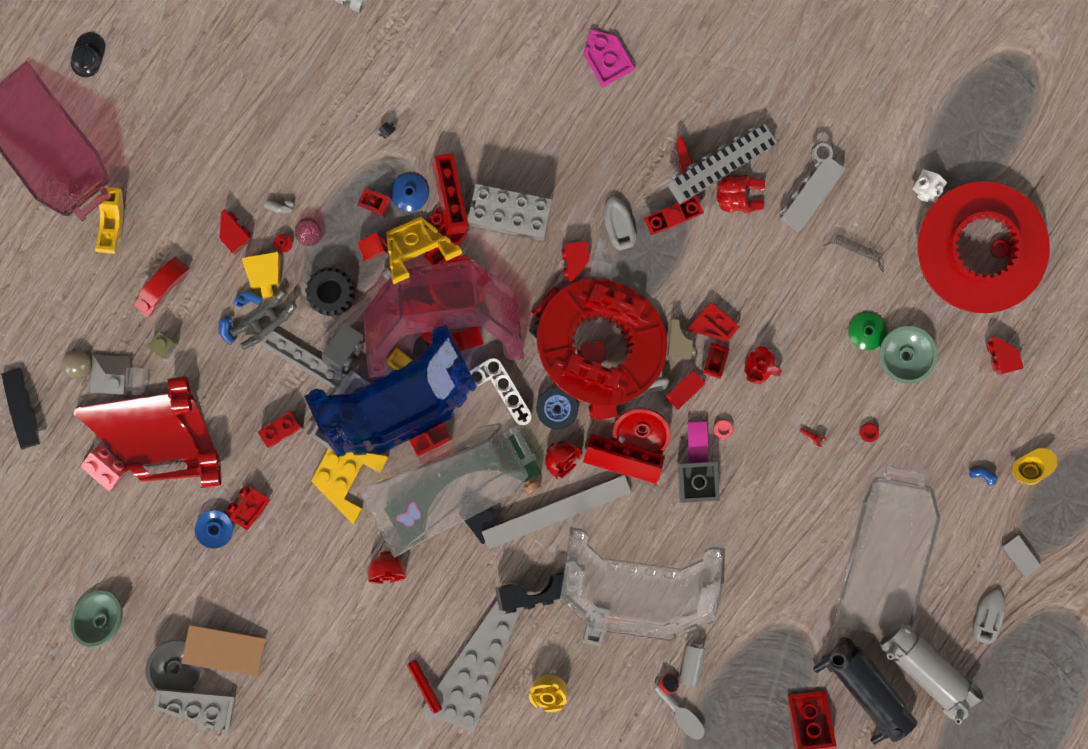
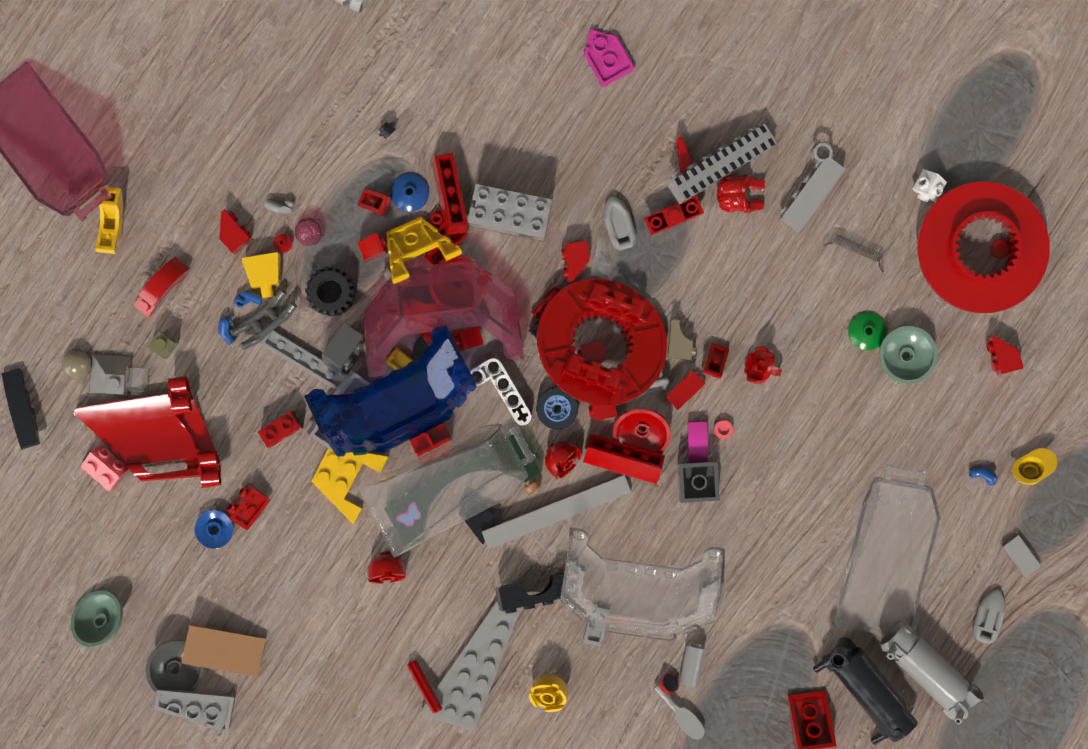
black piece [70,32,105,78] -> none
red wing [687,302,740,341] -> none
red hand [800,428,827,447] -> none
red tile [859,423,879,442] -> none

